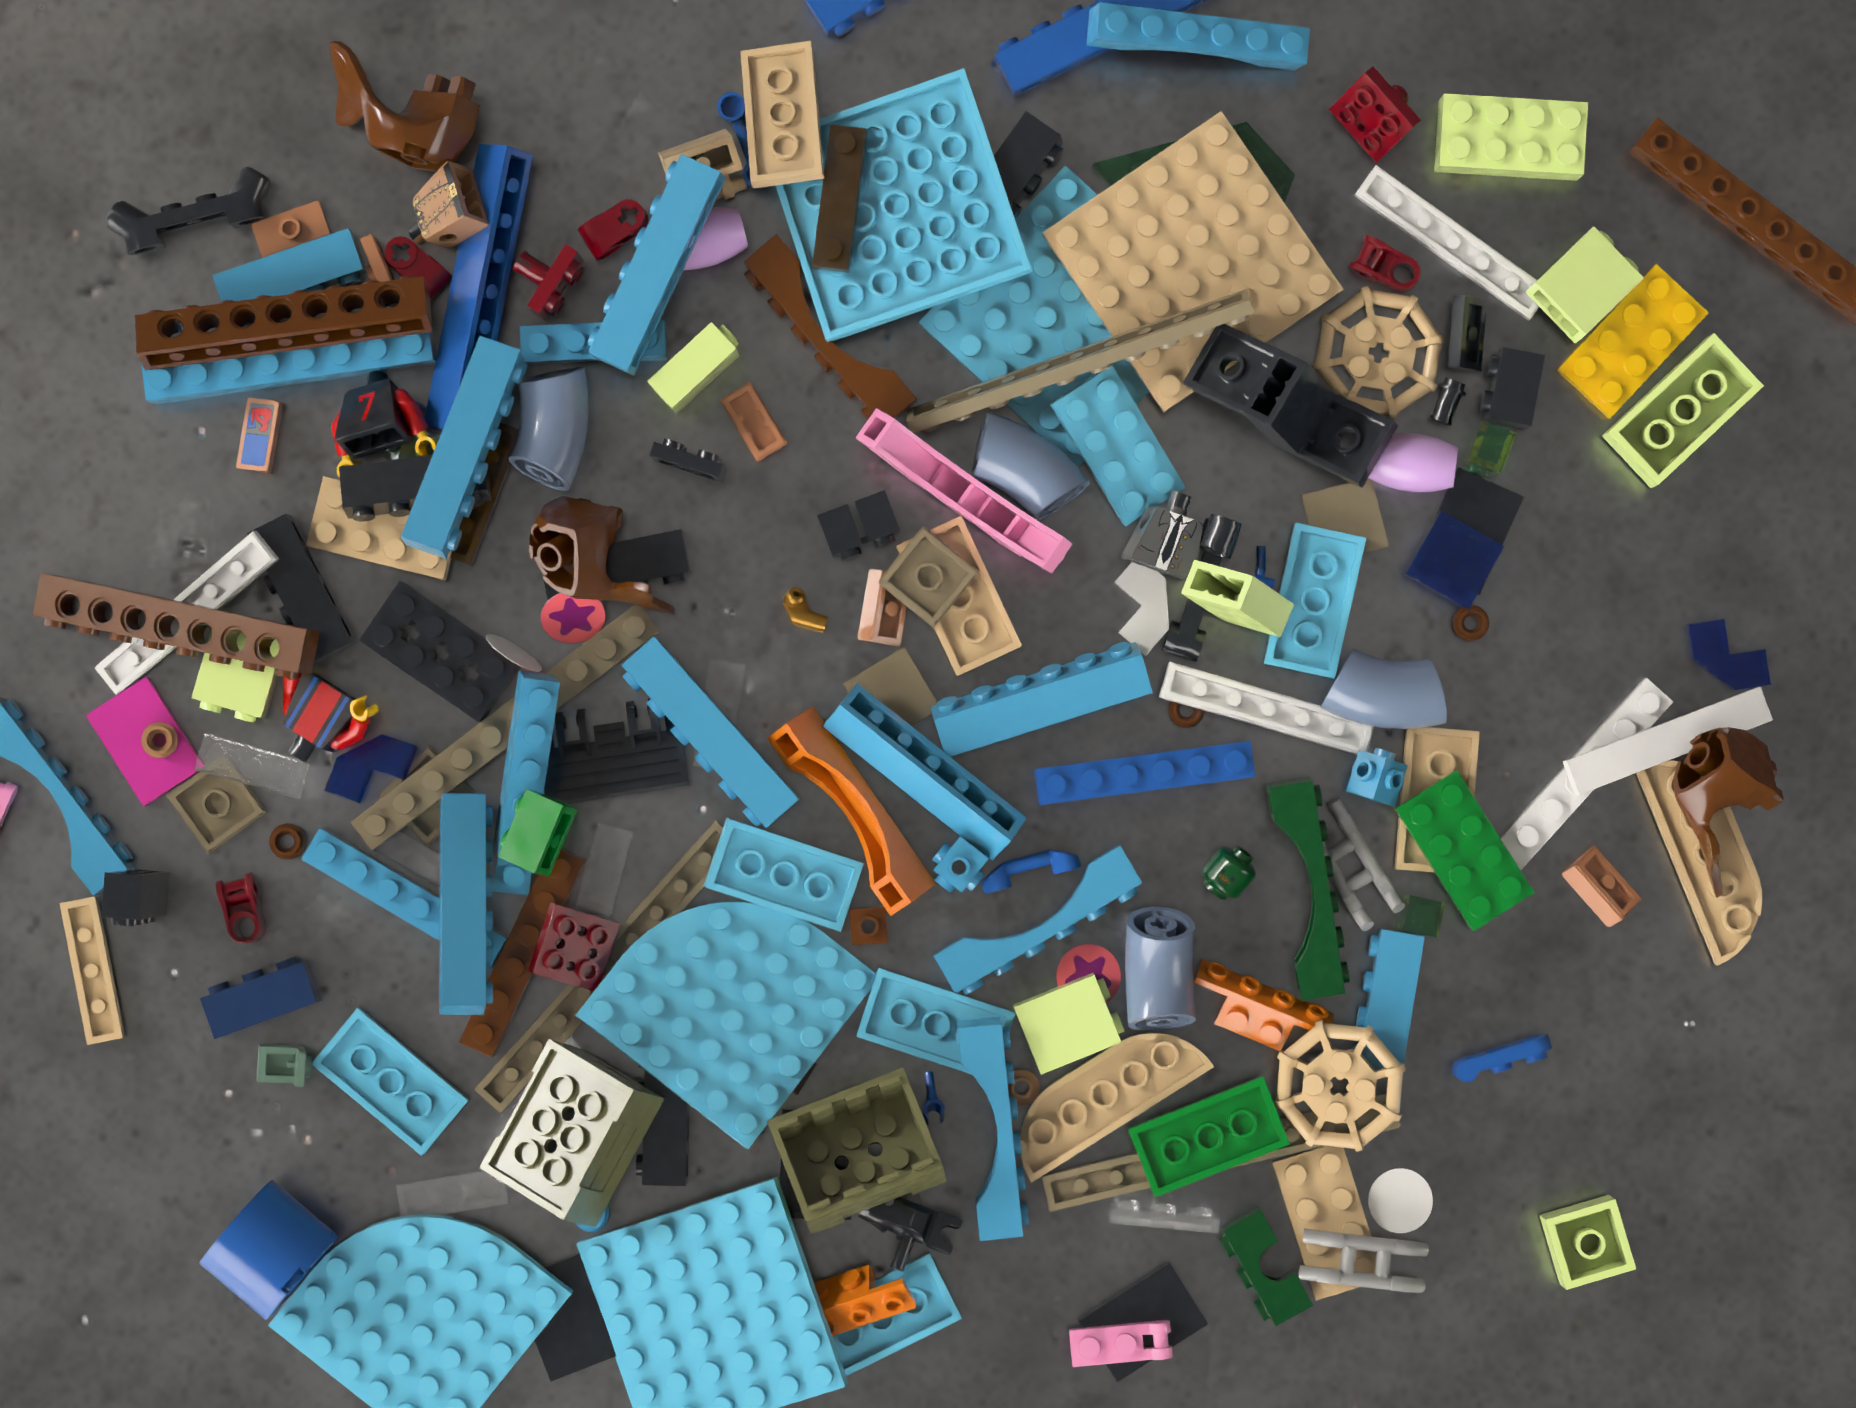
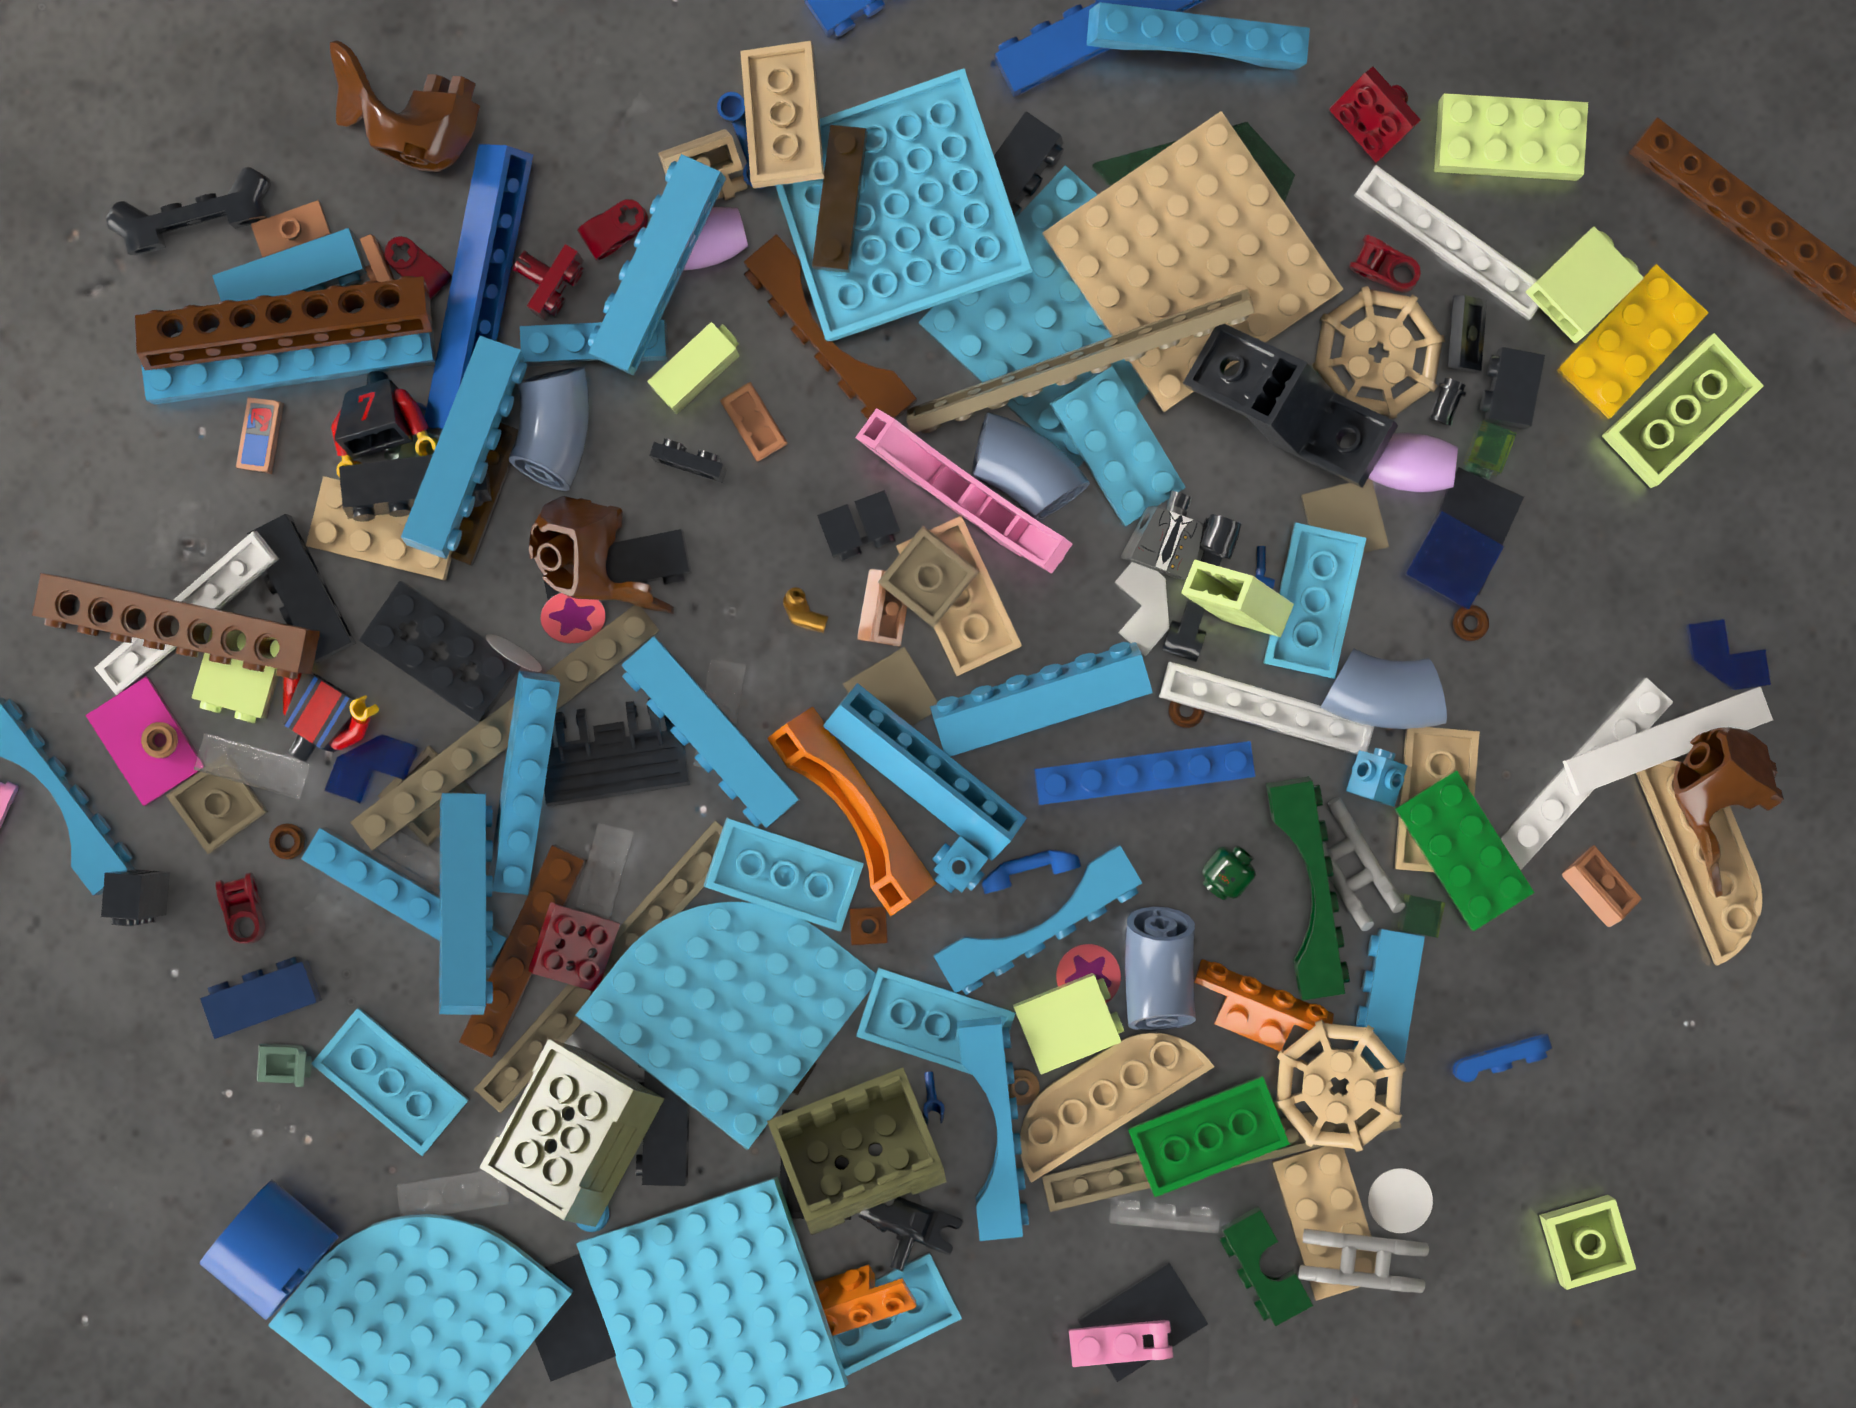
tan plate [59,896,125,1045] -> none
medium nougat torso [408,160,489,248] -> none
brick [498,789,578,877] -> none

